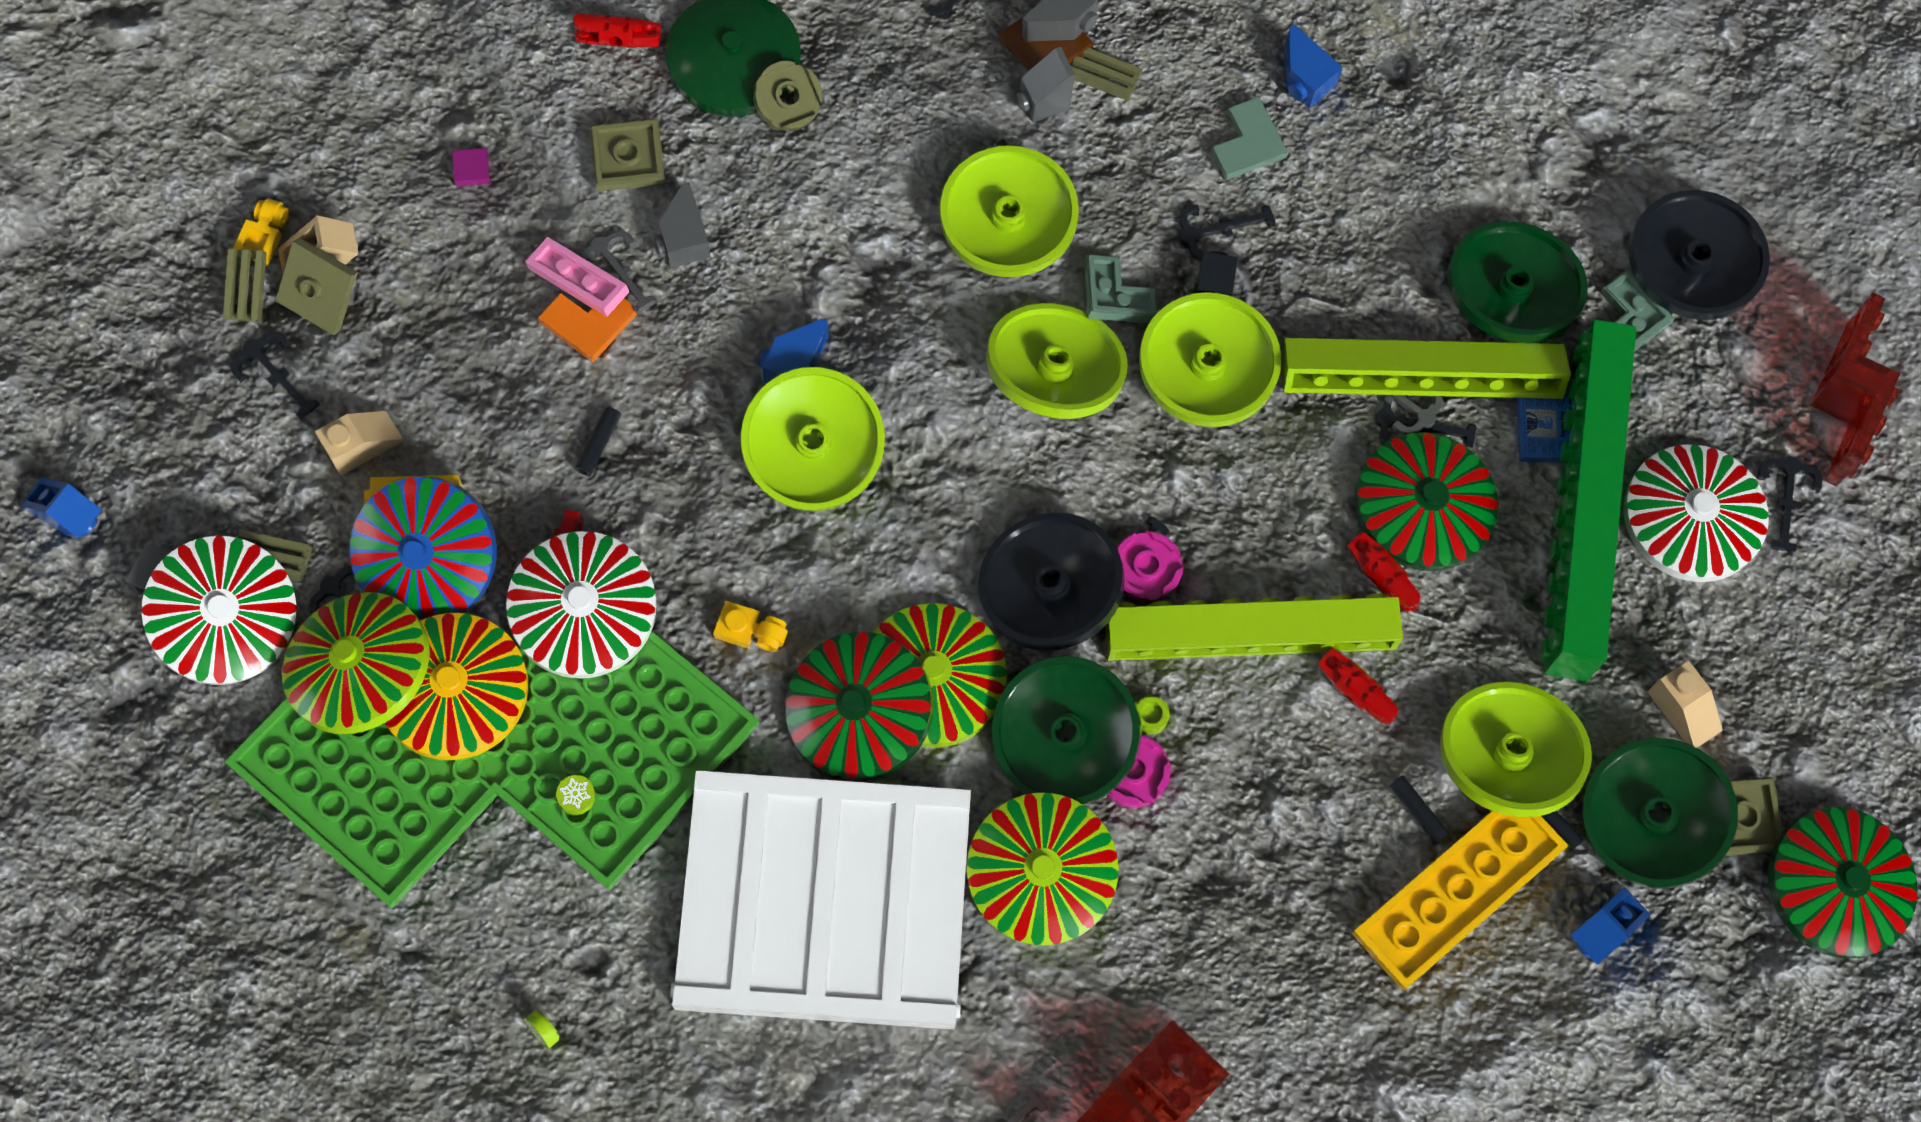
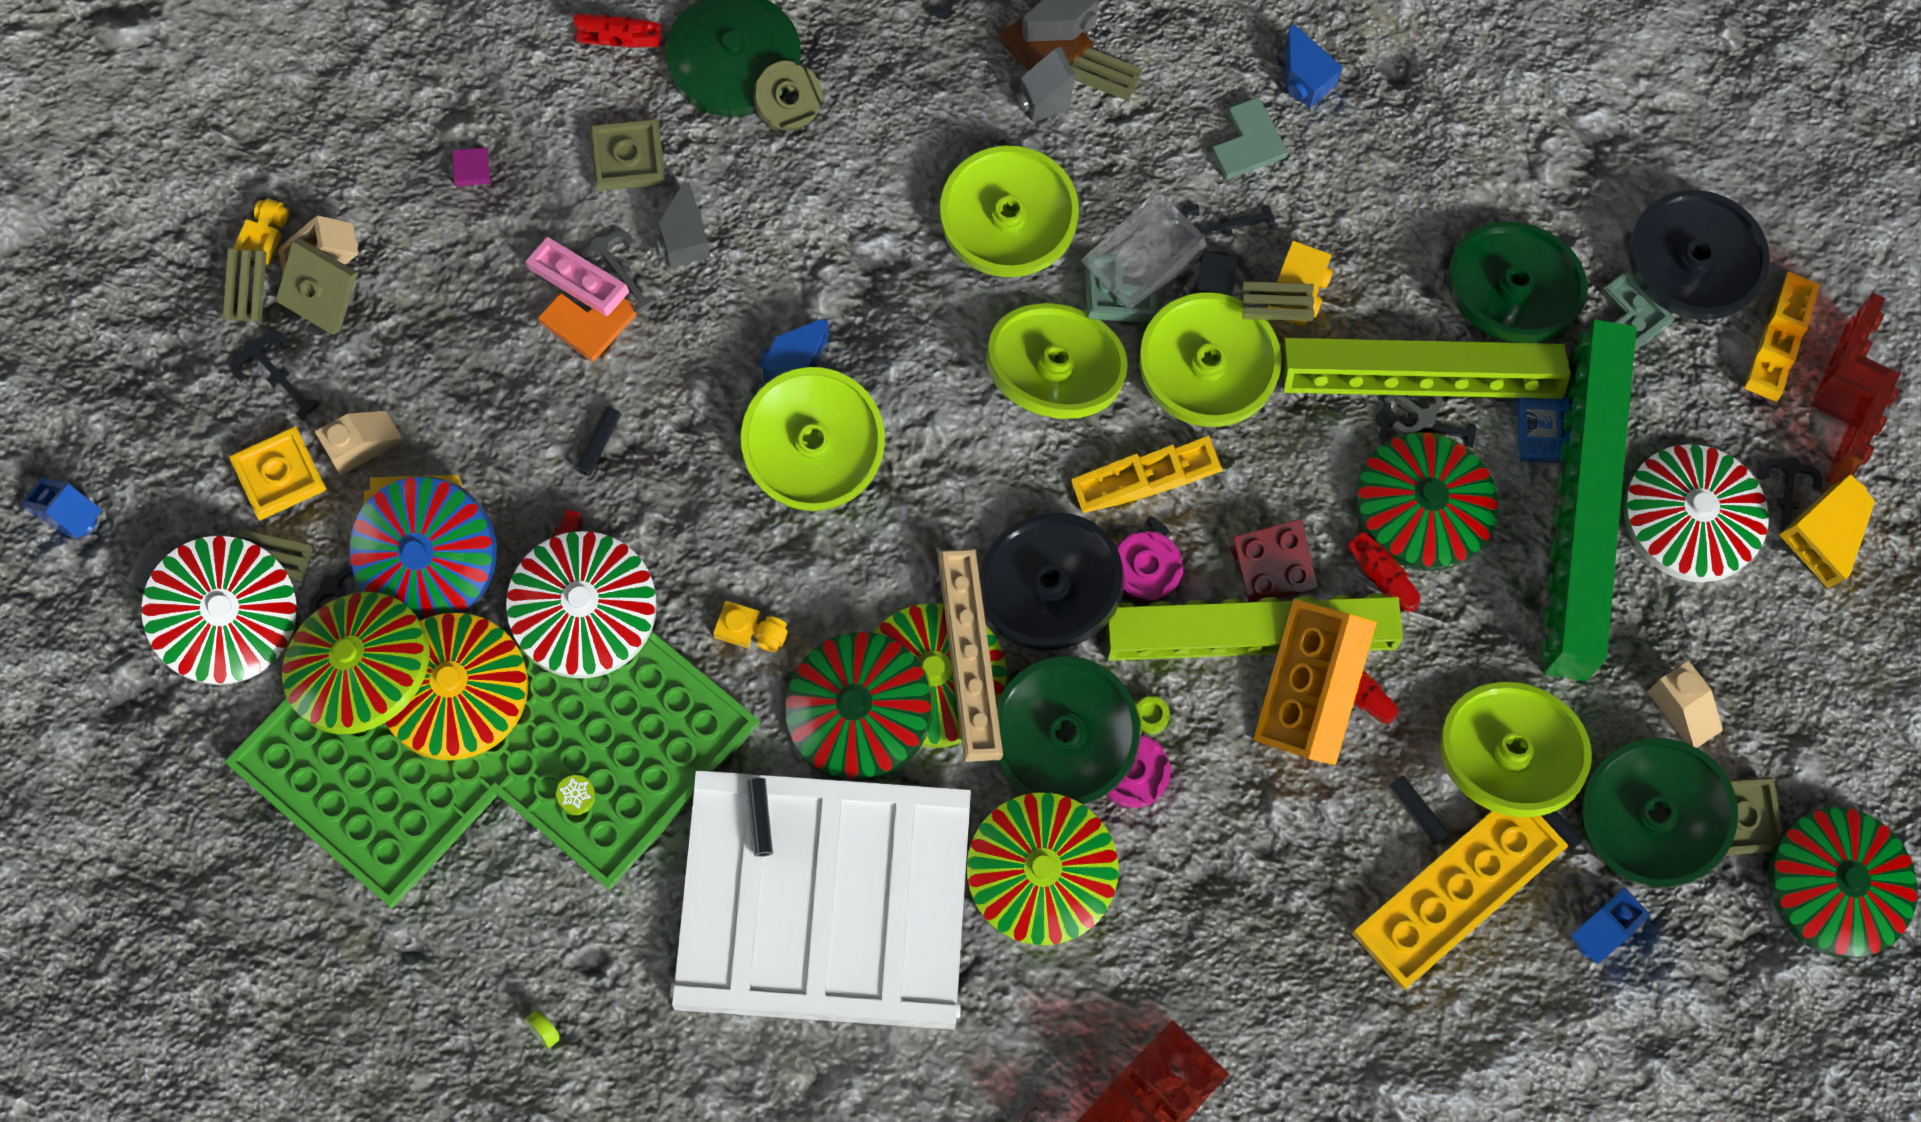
none -> yellow plate [229,426,327,521]
none -> black piece [747,778,773,857]
none -> tan tile [938,549,1003,762]
none -> yellow slope [1071,436,1223,513]
none -> clear slope [1081,190,1208,310]
none -> dark red hinge [1230,518,1318,603]
none -> olive tile [1242,282,1314,321]
none -> light orange slope [1253,599,1377,765]
none -> yellow brick [1268,241,1334,328]
none -> yellow slope [1744,271,1820,402]
none -> yellow slope [1779,474,1875,589]

